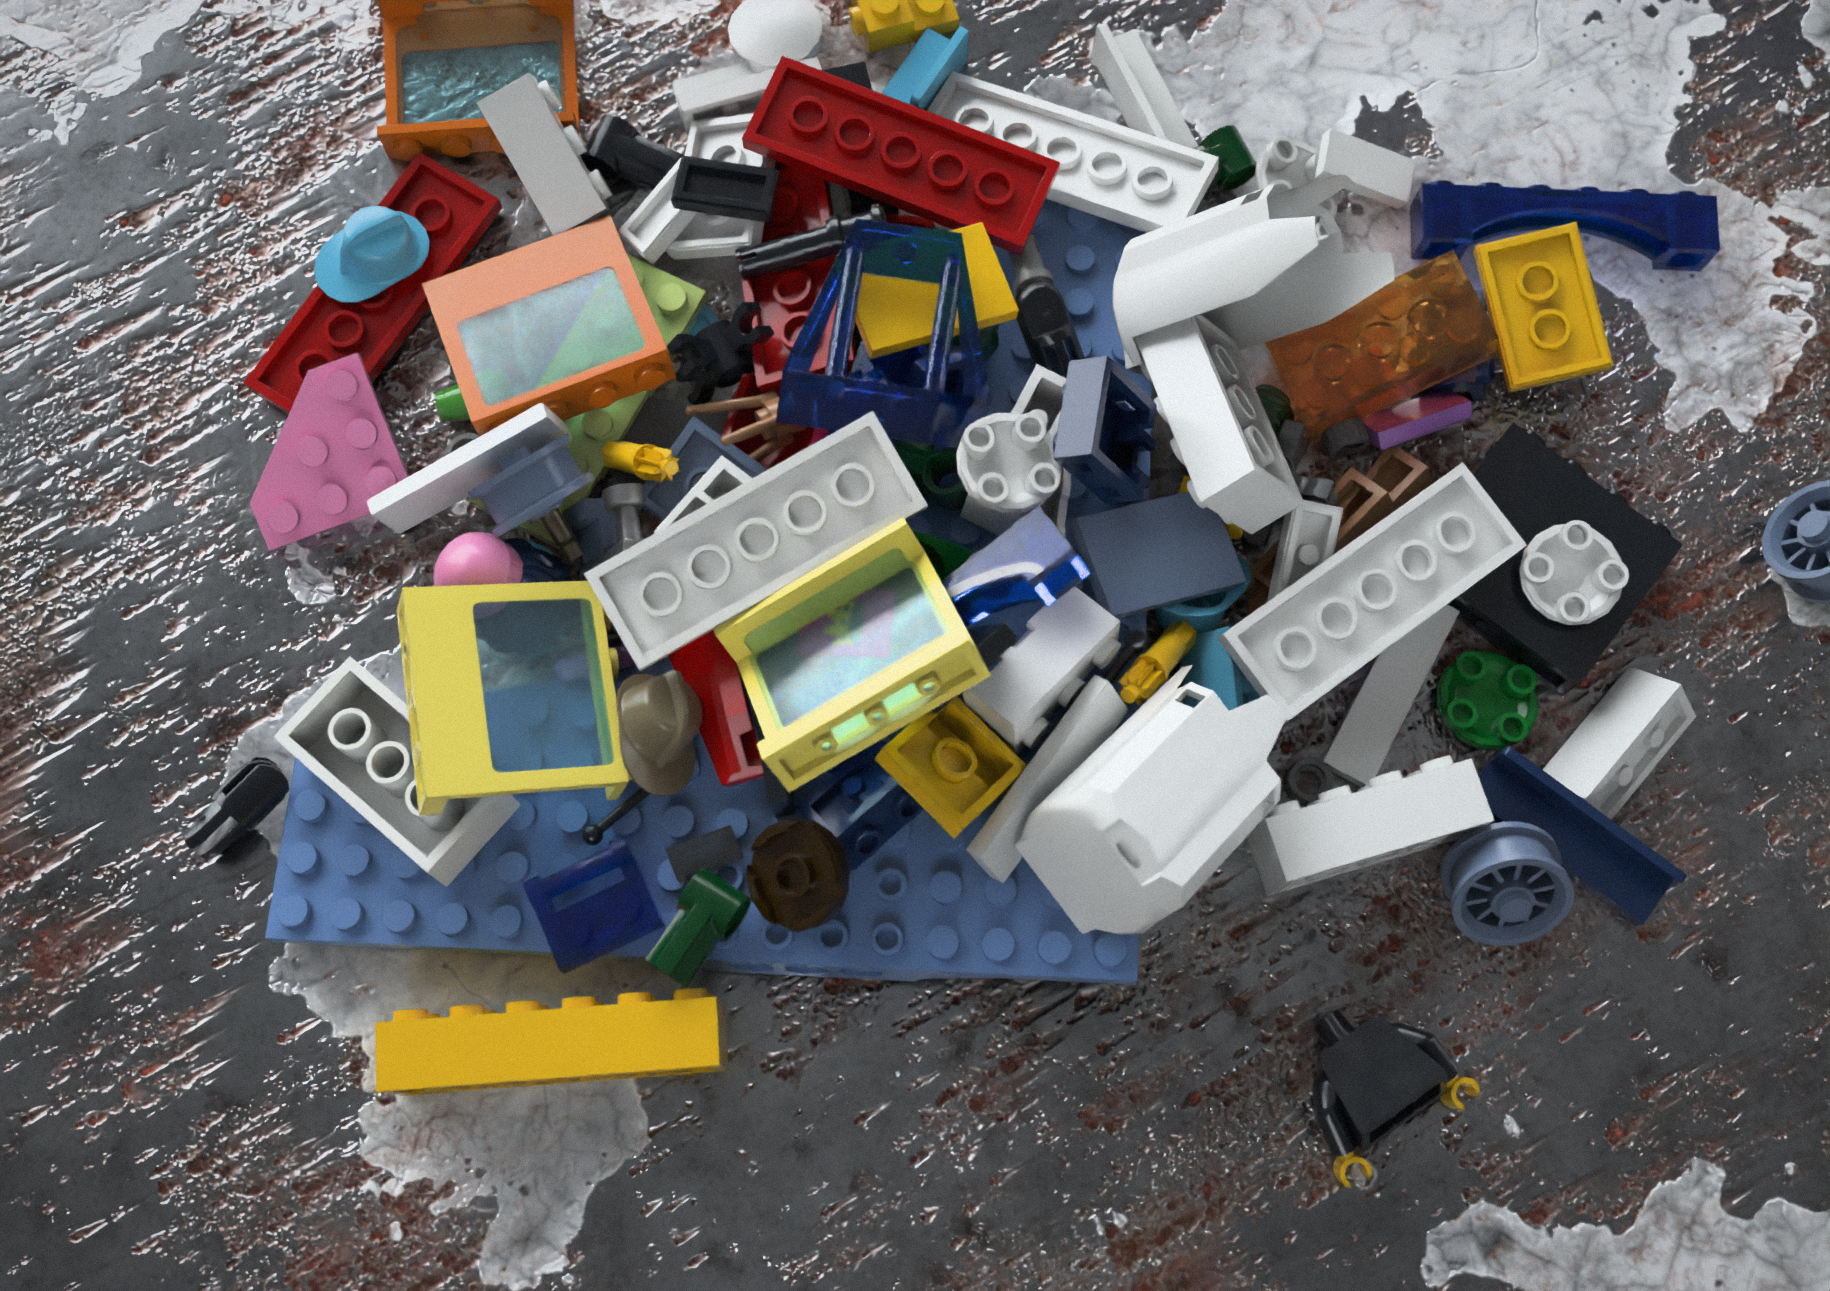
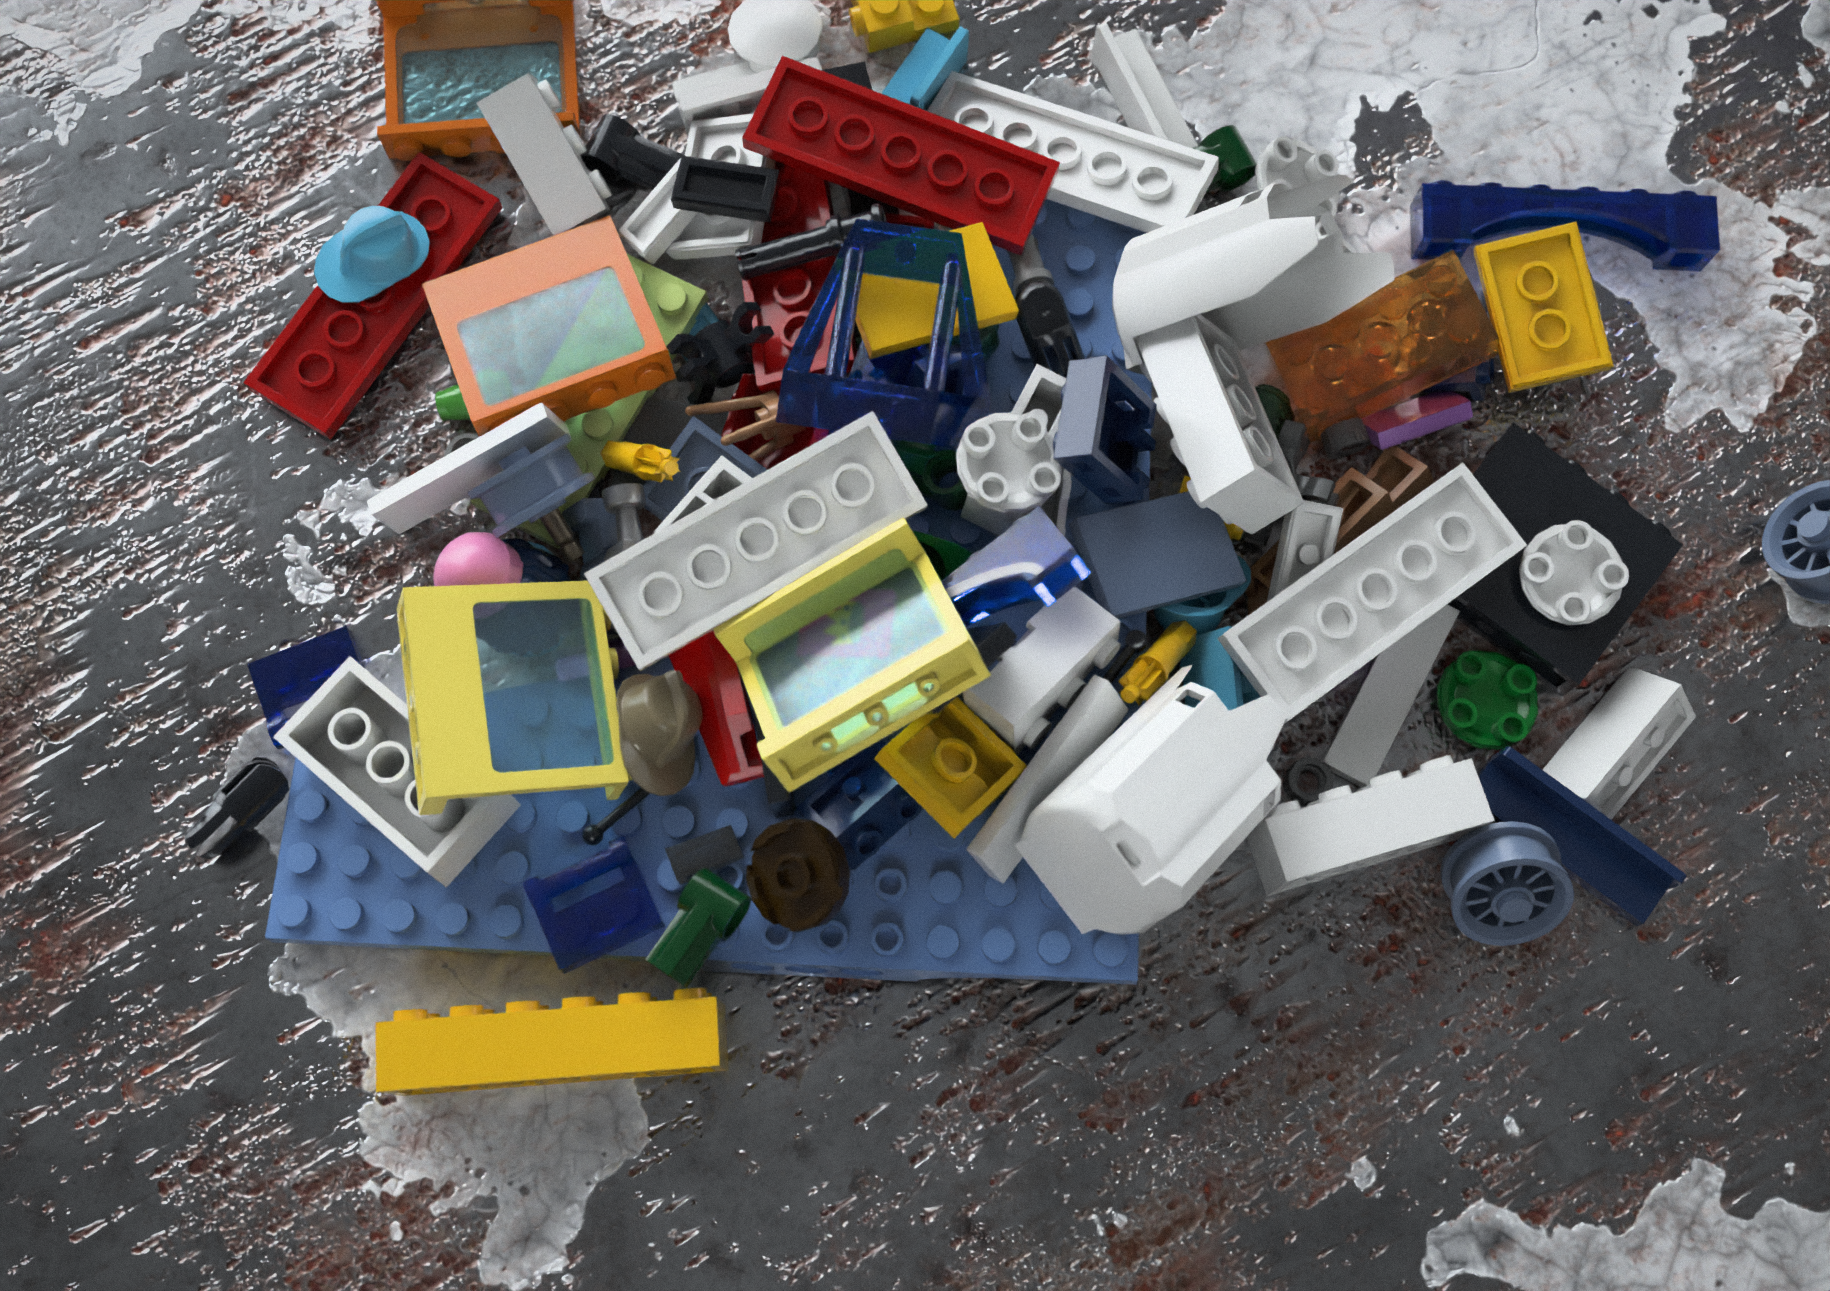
bright pink plate [249,353,409,551] -> none
black torso [1312,1010,1480,1188] -> none
white tile [1315,128,1415,209] -> none
none -> clear blue plate [247,626,365,750]

